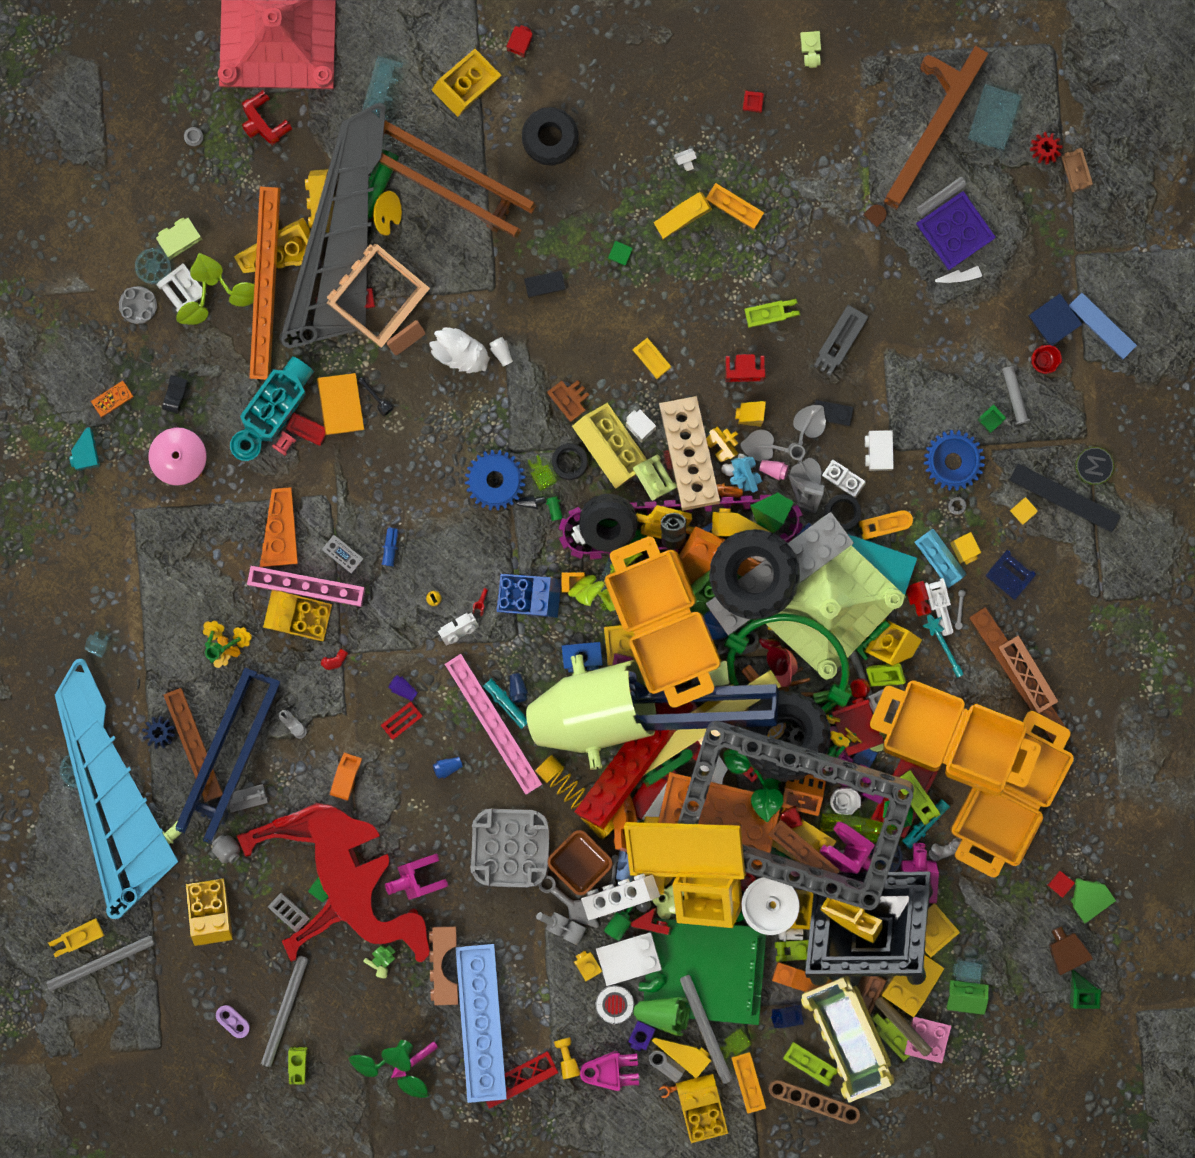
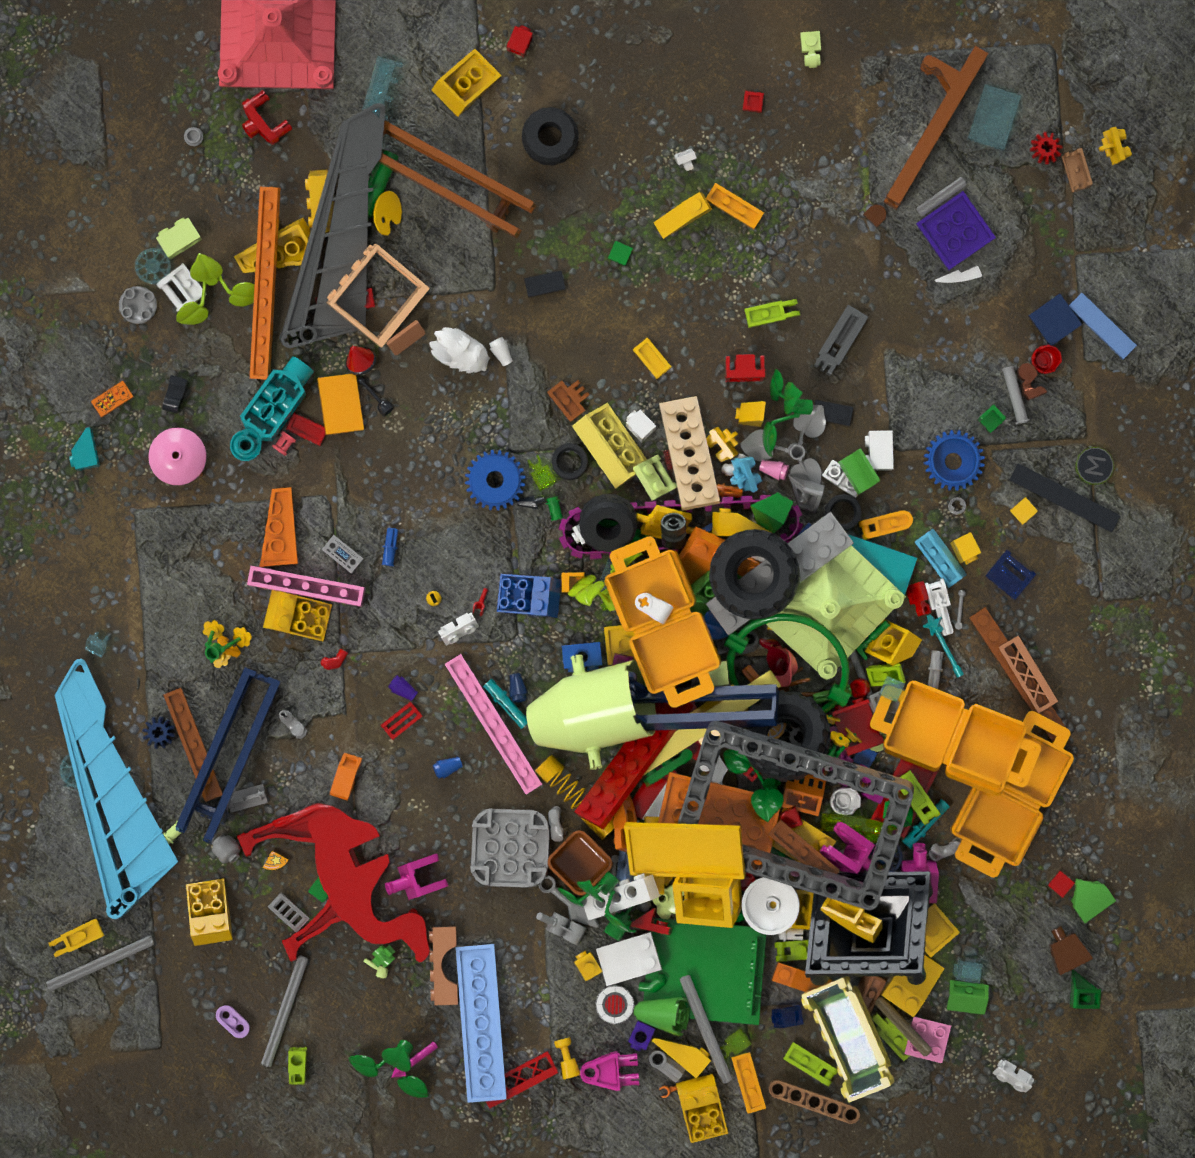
none -> light orange tile [263,851,289,870]
none -> red hat [345,346,376,375]
none -> light grey piece [548,806,567,842]
none -> green plant [557,872,637,933]
none -> white piece [635,593,674,624]
none -> green plant [762,369,813,457]
none -> bright green panel [838,448,880,495]
none -> clear light blue tile [879,676,905,702]
none -> light grey axle [928,650,944,689]
none -> white hinge [992,1060,1034,1093]
none -> copper leg [1017,363,1047,401]
none -> yellow hips [1098,127,1132,165]

